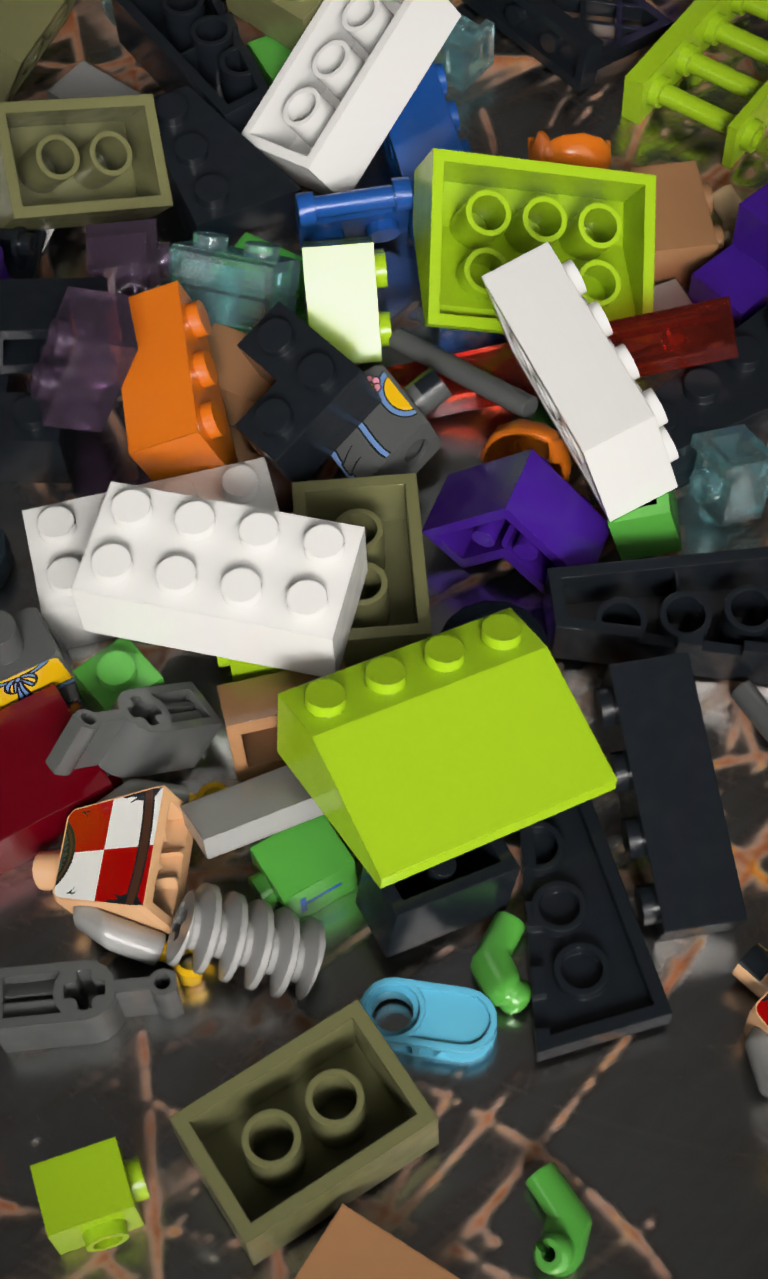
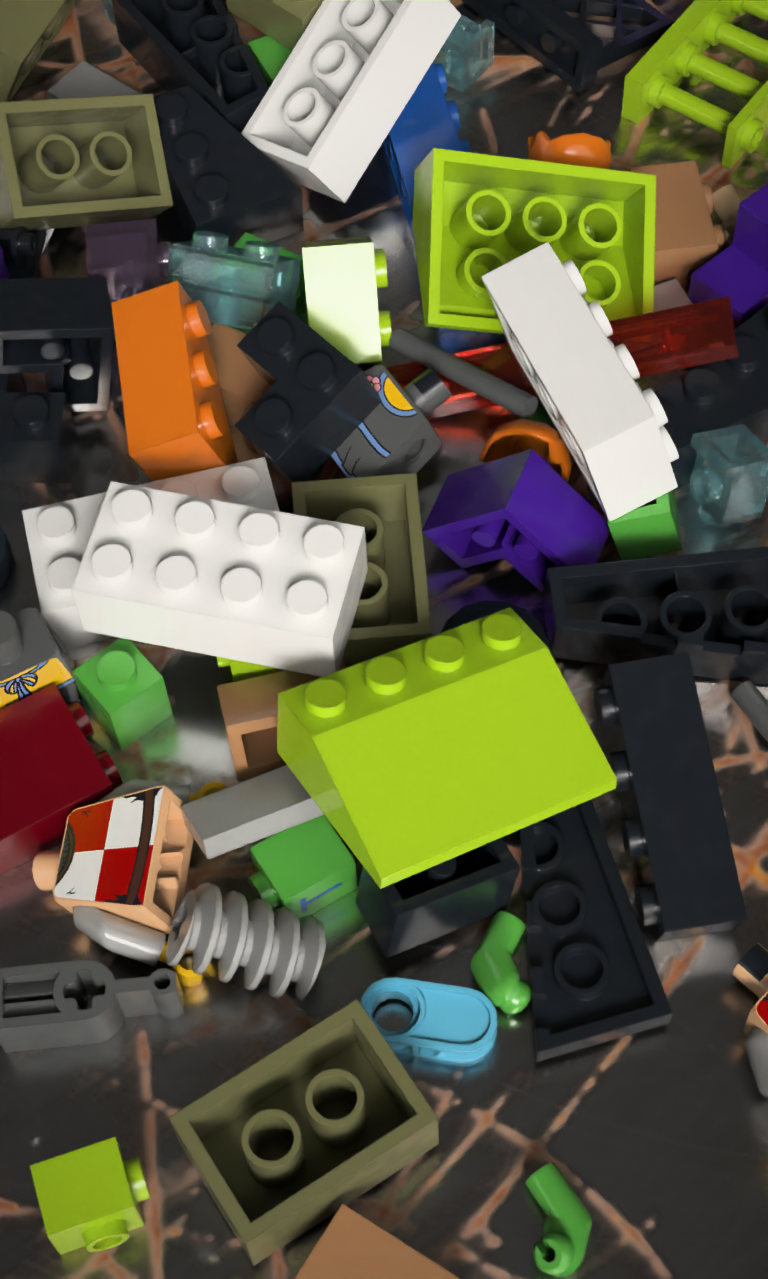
clear purple brick [30,286,138,433] -> none
dark grey piece [45,681,224,778] -> none
blue plate [295,175,413,250] -> none

